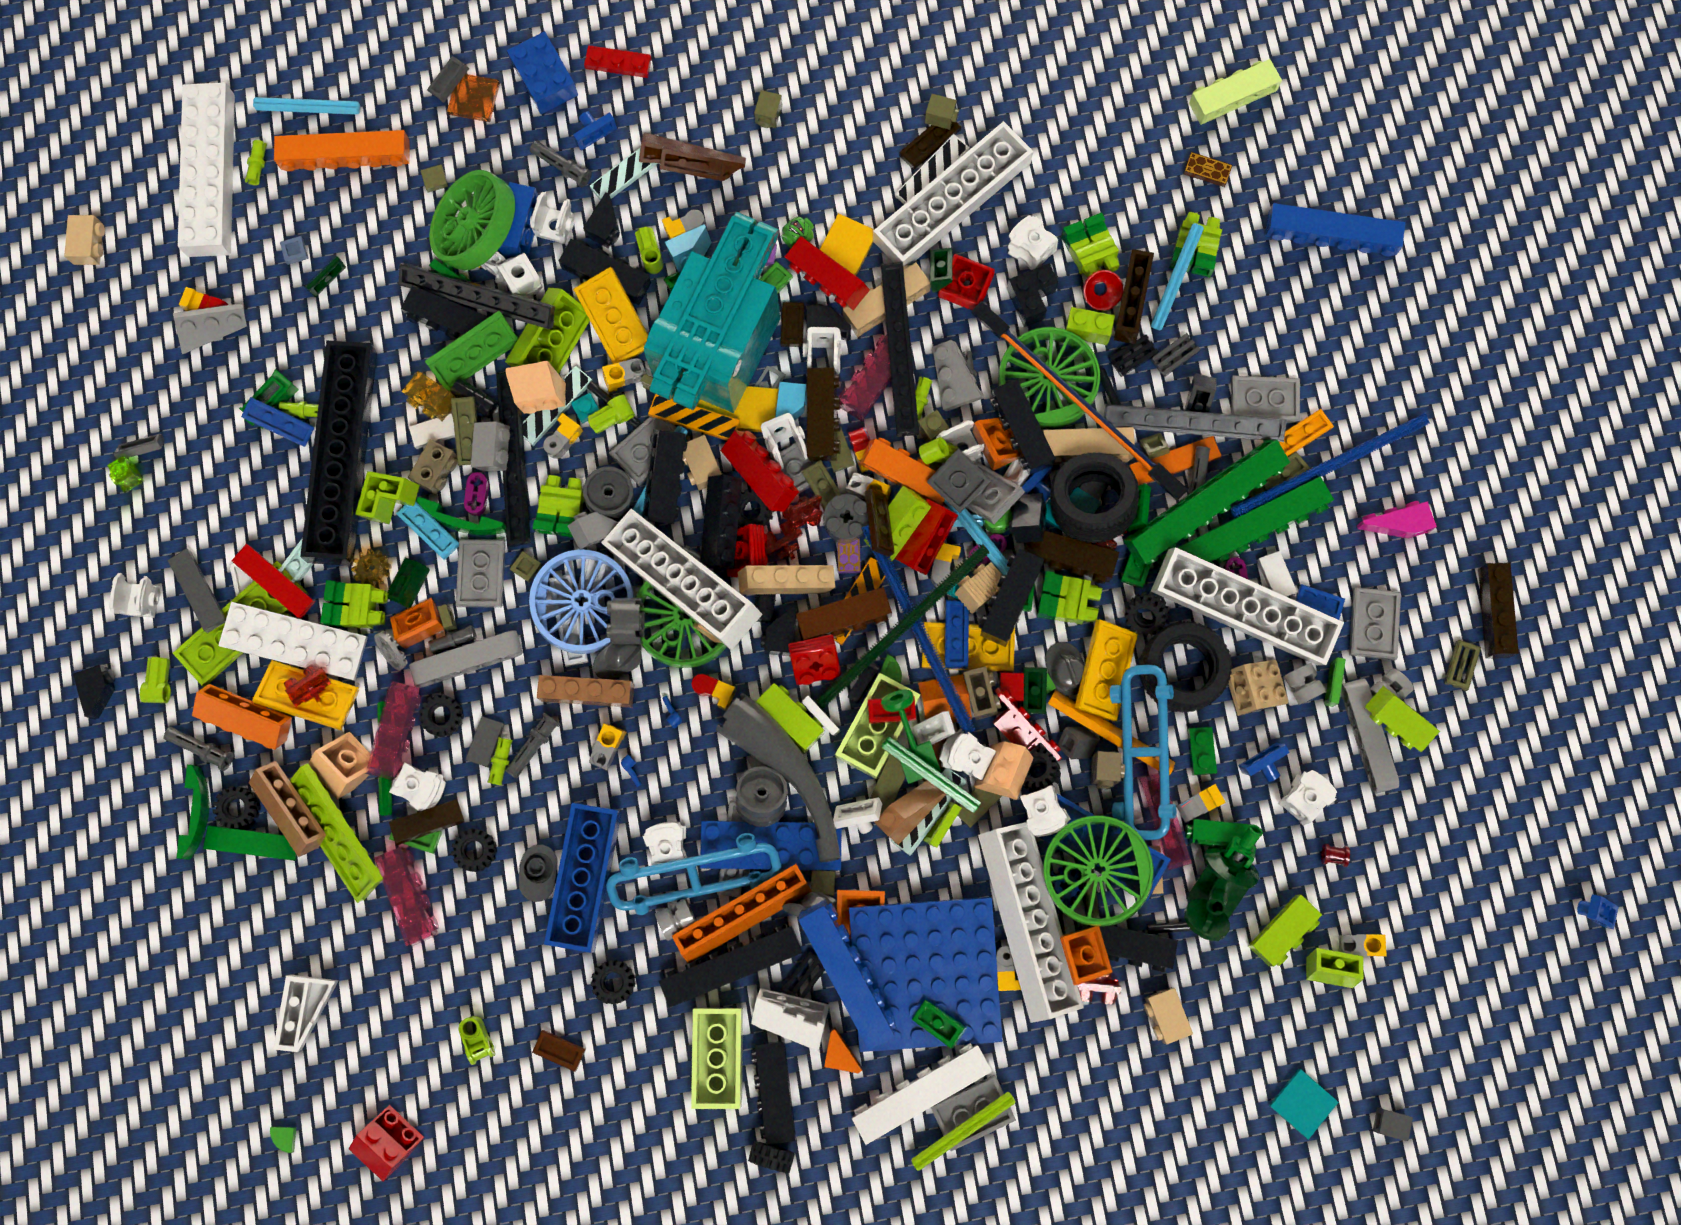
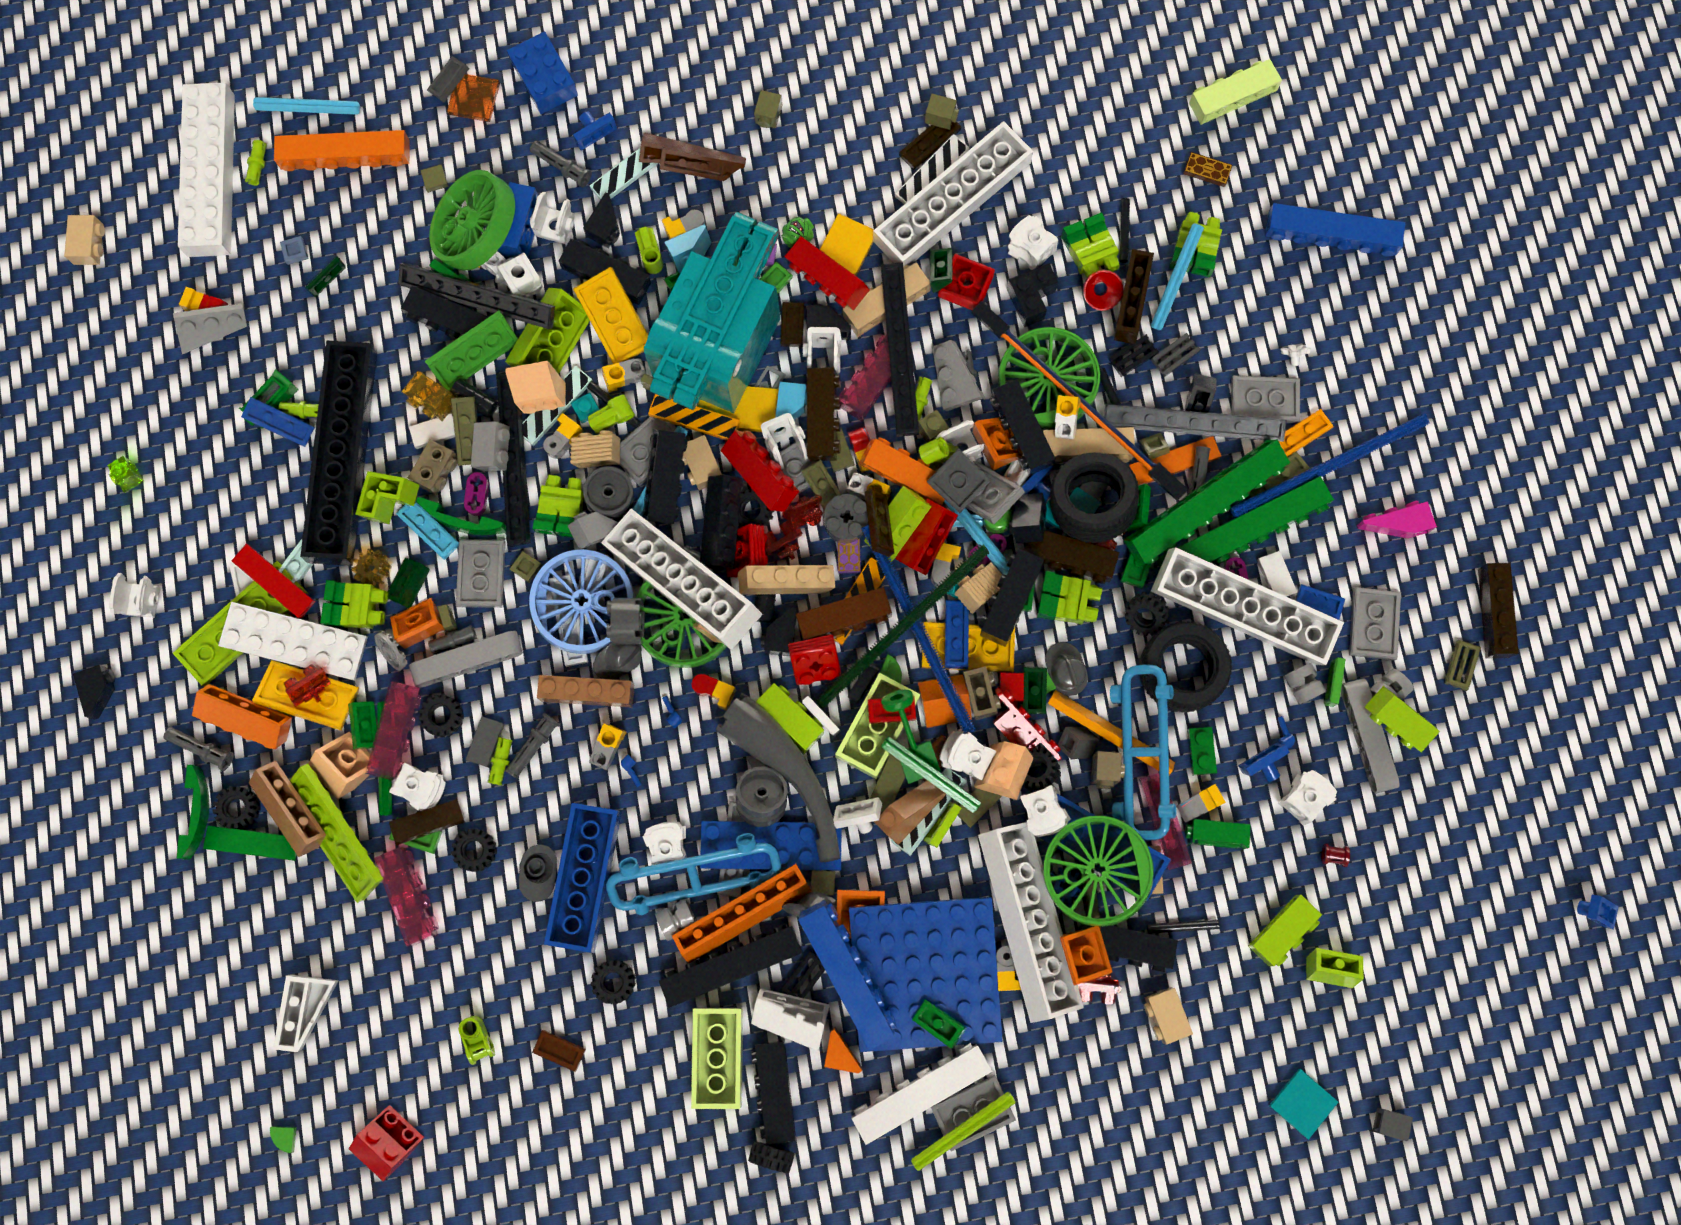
dark grey tile [114,434,165,461] -> none
lime piece [139,657,171,703] -> none
dark grey tile [167,548,226,633] -> none
red plate [584,45,652,78] -> none
white tile [913,711,955,745] -> none
lime brick [1065,307,1115,345] -> none
yellow tile [1074,619,1138,721] -> none
dark green piece [1184,824,1263,941] -> none
tan bracket [1229,660,1289,716] -> none
leg [1339,934,1387,957] -> none
none -> green plate [348,701,378,750]
none -> tan brick [570,431,620,469]
none -> leg [1055,395,1081,439]
none -> black bar [1119,198,1130,263]
none -> blue hand [1278,716,1295,749]
none -> white plant [1281,345,1311,366]

